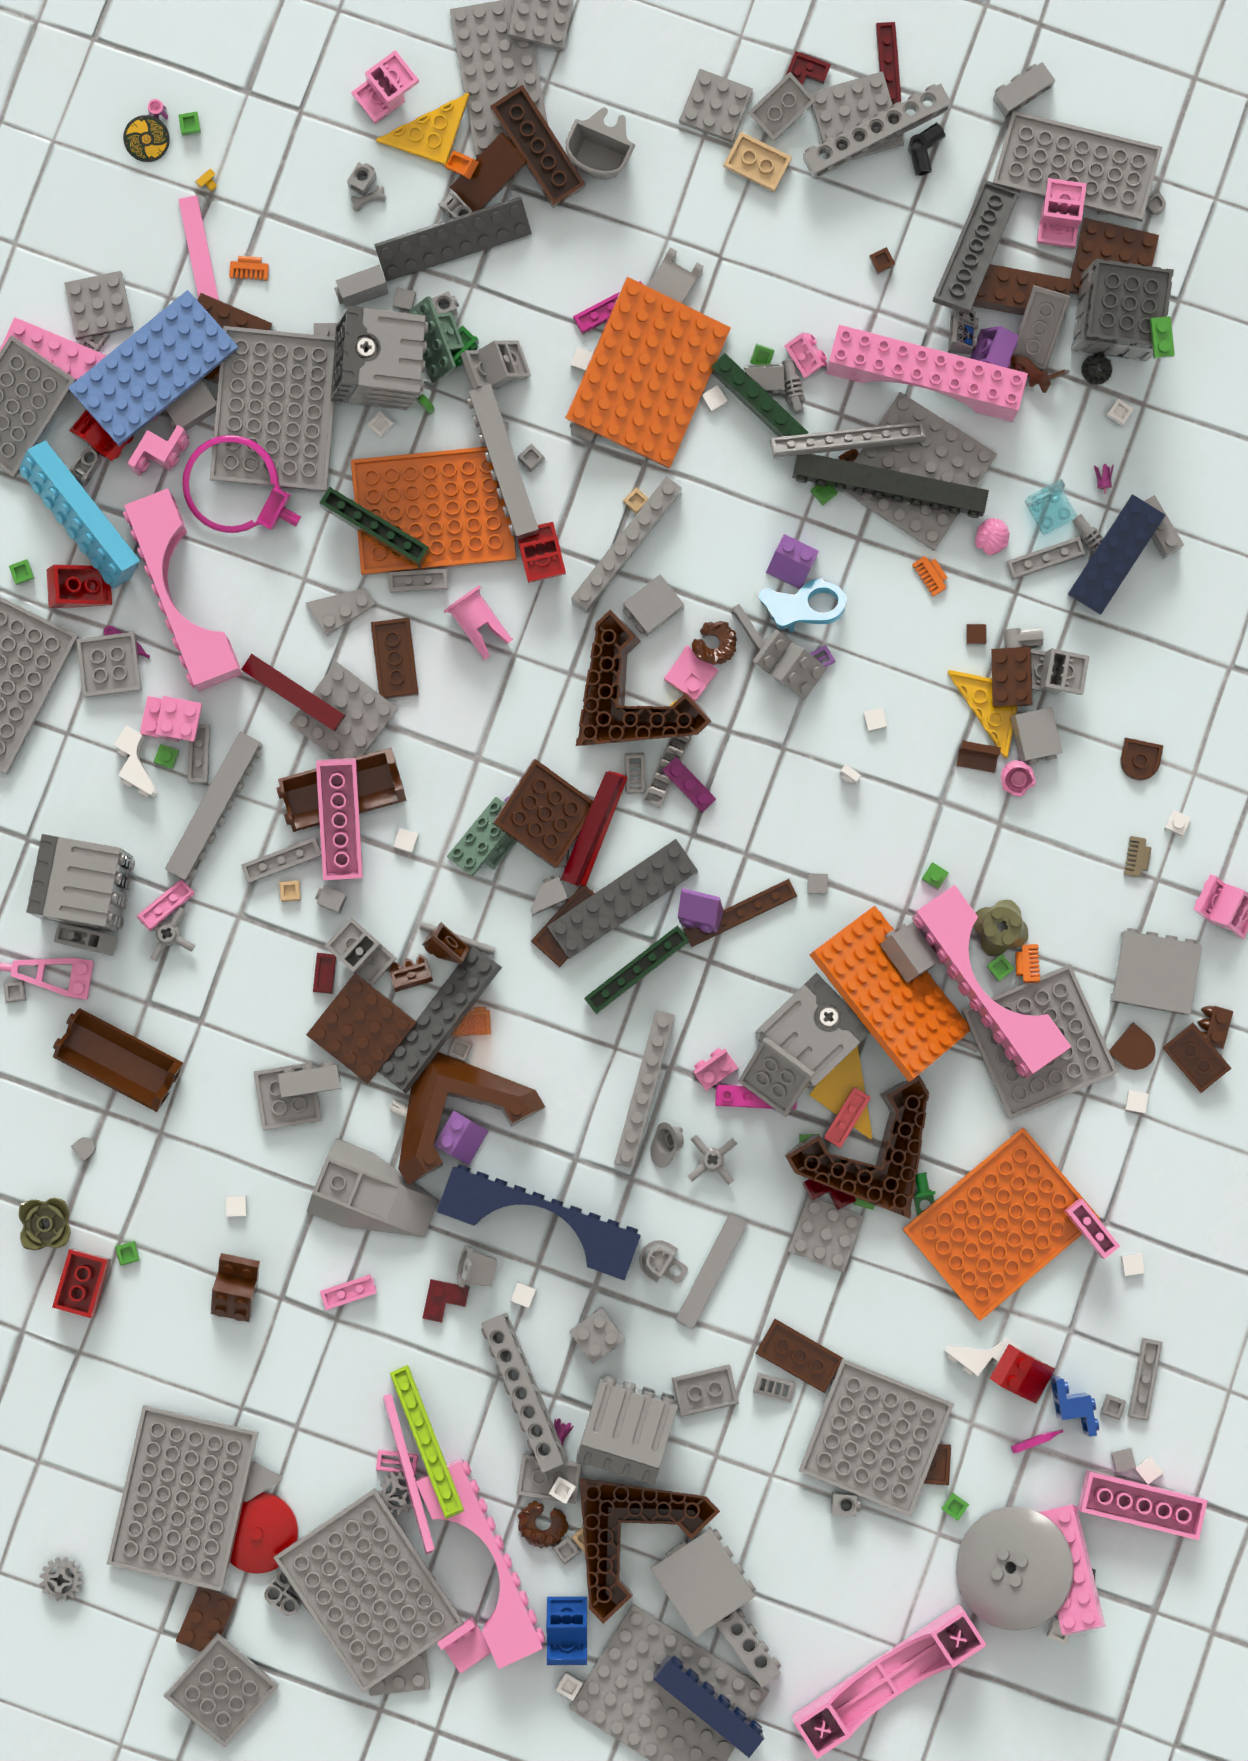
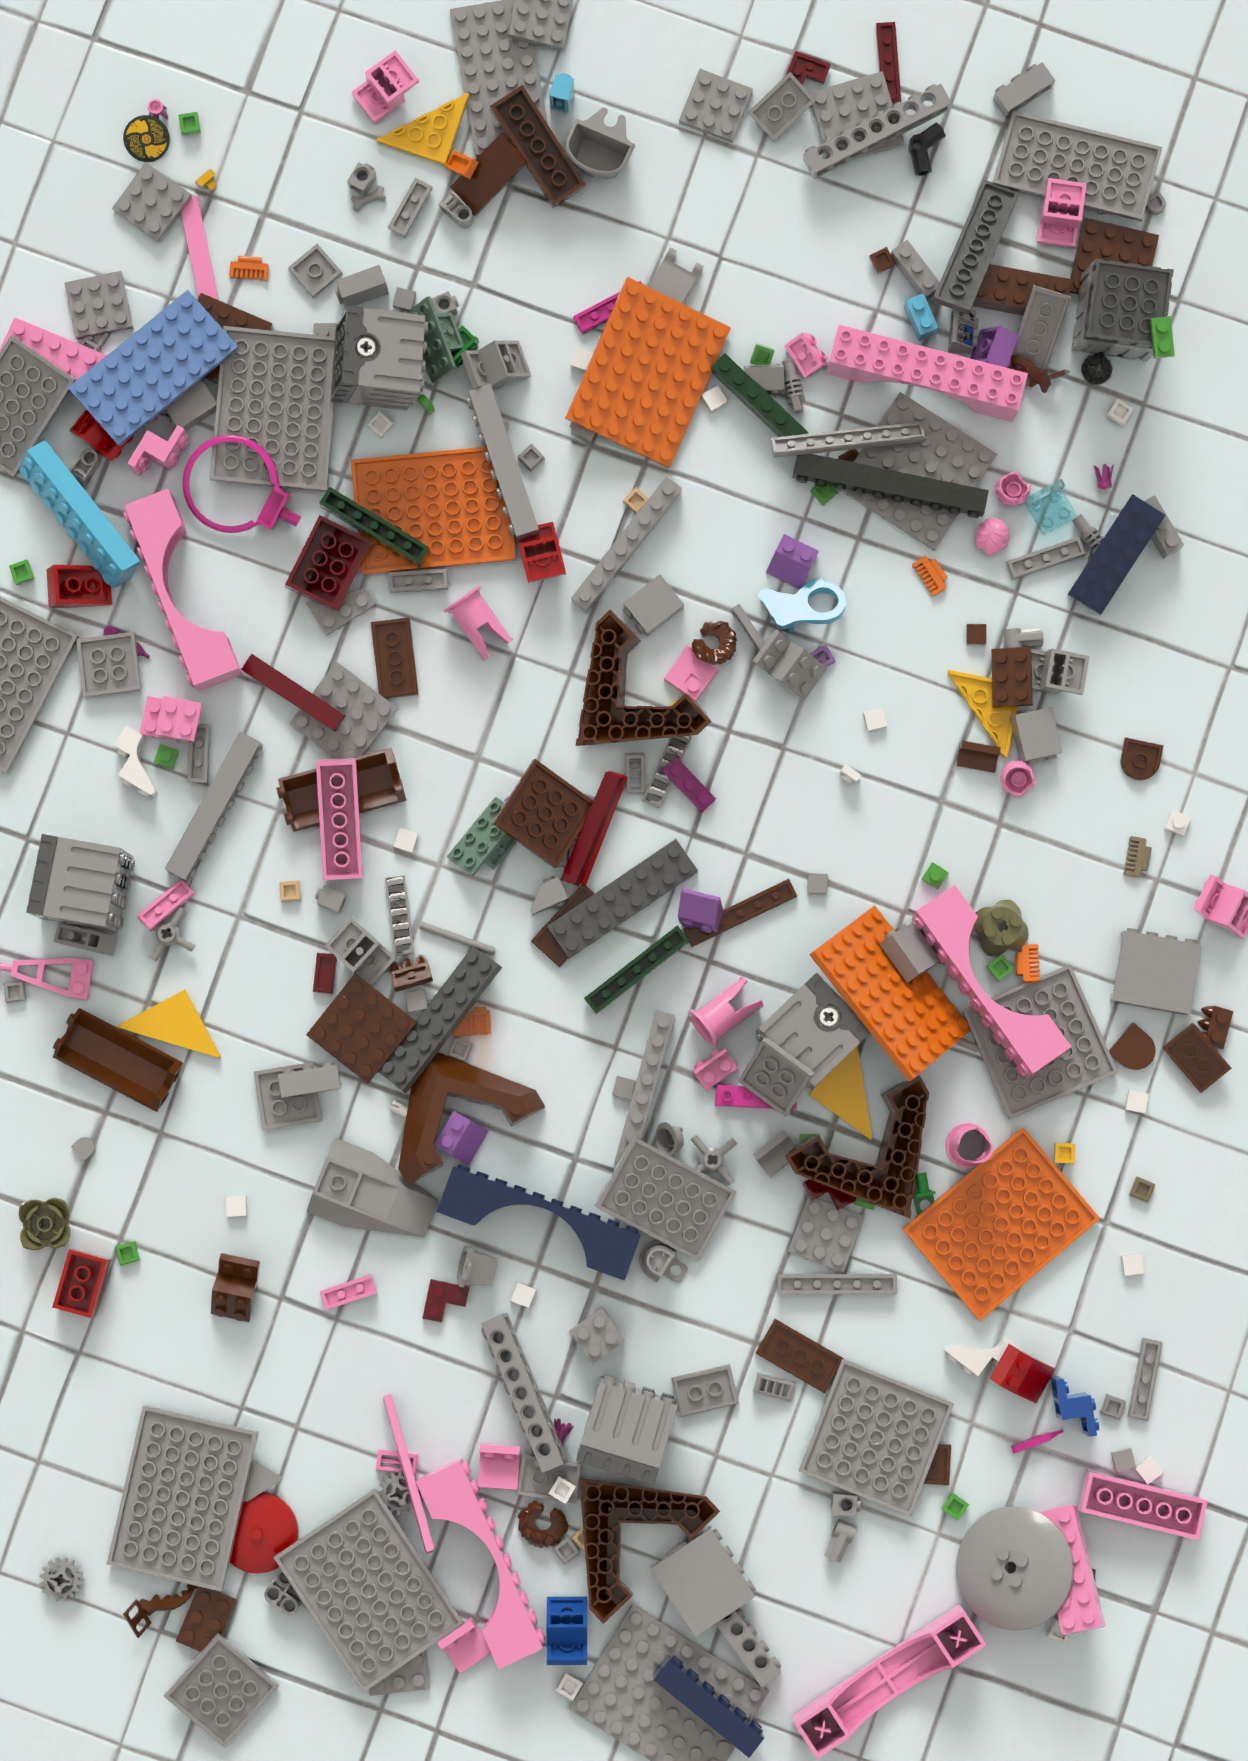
light grey plate [241,837,322,884] -> none
dark grey plate [374,196,532,282] -> none
lime tile [390,1365,465,1520] -> none
reddish brown slope [422,922,470,964] -> none
light grey tile [676,1213,748,1328] -> none
tan plate [723,132,792,192] -> none
coral plate [823,1087,871,1148] -> none
bright pink brick [1064,1199,1120,1259] -> none
none -> light grey plate [112,162,192,242]
none -> yellow tile [118,990,221,1058]
none -> reddish brown piece [123,1584,198,1638]
none -> dark red slope [285,515,372,611]
none -> light grey tile [288,244,343,298]
none -> tile [385,875,414,956]
none -> light grey plate [388,178,433,238]
none -> light grey tile [405,989,428,1012]
none -> bright pink bracket [478,1444,520,1490]
none -> medium azure brick [549,73,575,113]
none -> light grey plate [594,1136,736,1261]
none -> light grey tile [612,1076,636,1100]
none -> bright pink piece [688,977,764,1048]
none -> light grey panel [753,1131,795,1178]
none -> light grey plate [777,1274,897,1294]
none -> light grey piece [824,1519,857,1563]
none -> light grey brick [891,240,940,300]
none -> medium azure brick [904,293,938,341]
none -> bright pink piece [945,1123,993,1169]
none -> bright pink hair [995,472,1031,506]
none -> yellow plate [1054,1143,1075,1164]
none -> dark tan tile [1129,1176,1155,1203]

